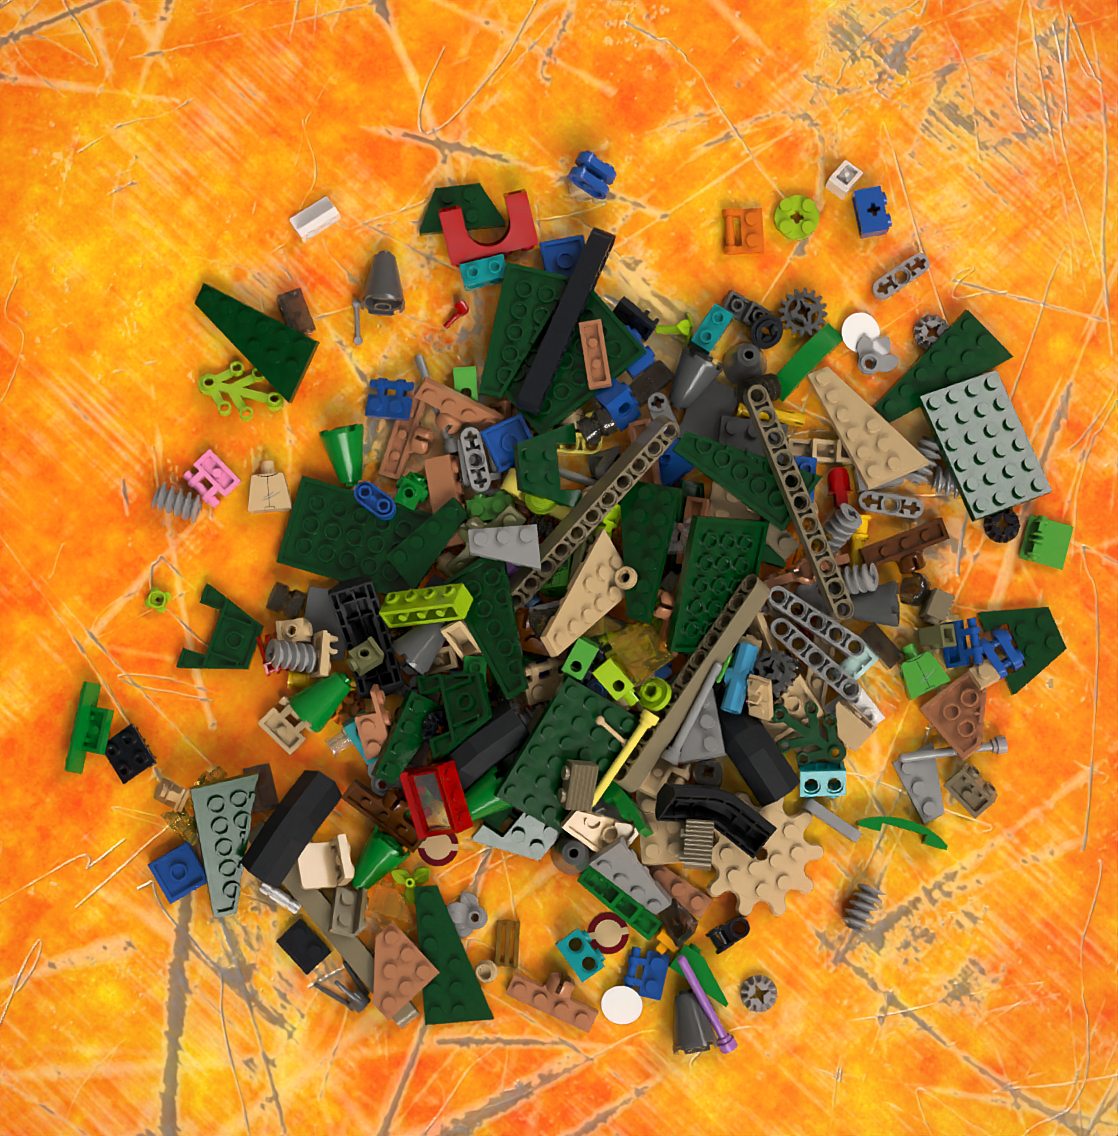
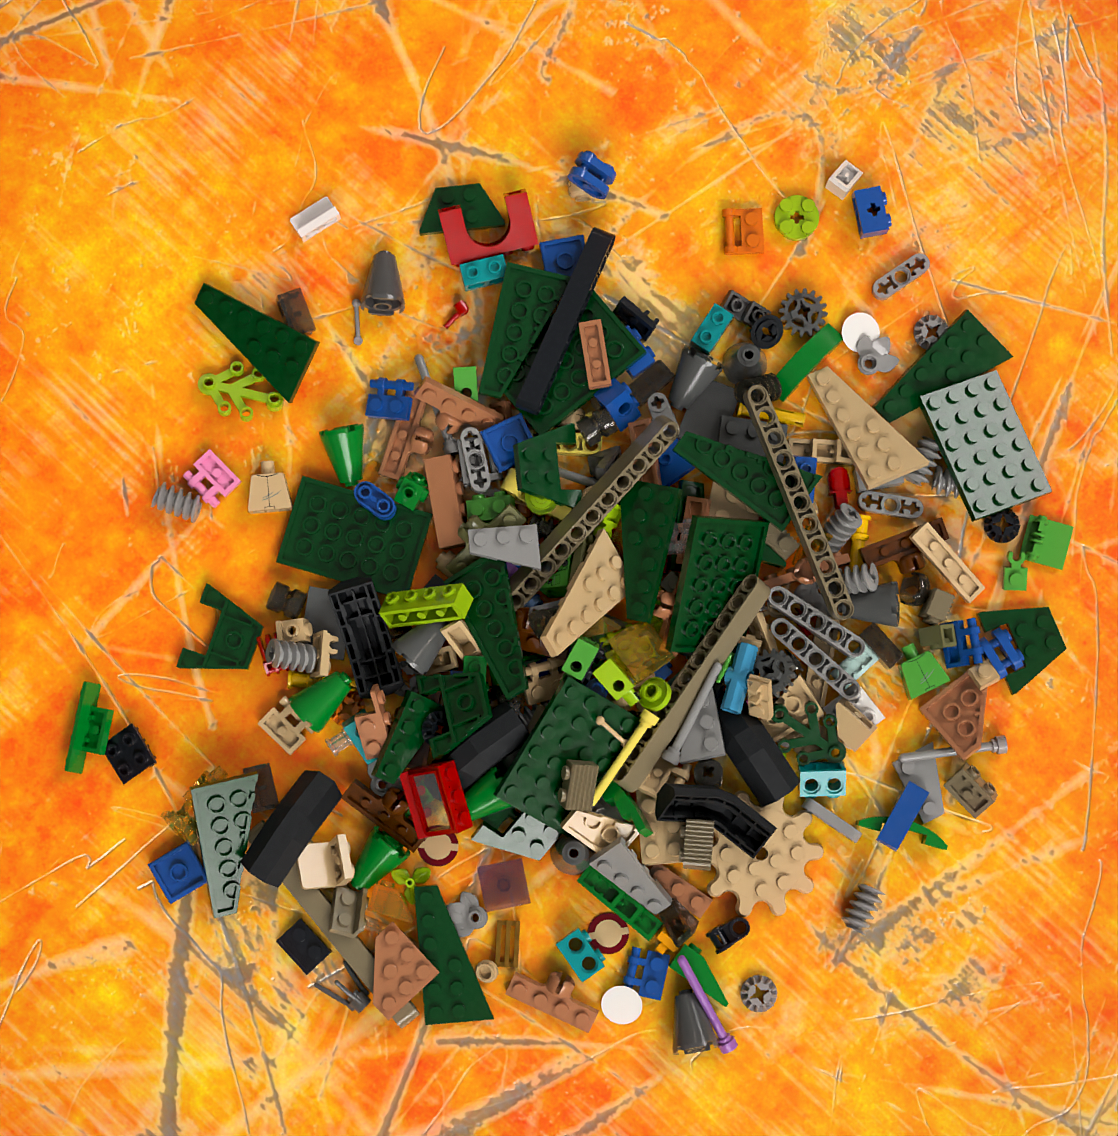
lime plate [145,587,171,613] -> none
tan plate [154,777,190,812] -> none
white axle [259,882,301,914] -> none
olive brick [346,636,384,676] -> none
dark green wing [385,497,469,589] -> none
tan plate [615,566,637,589] -> none
lime plant [656,312,693,348] -> none
none -> plate [477,858,531,912]
none -> blue tile [876,781,929,851]
none -> tan plate [909,522,985,603]
none -> bright green plate [1002,551,1028,591]

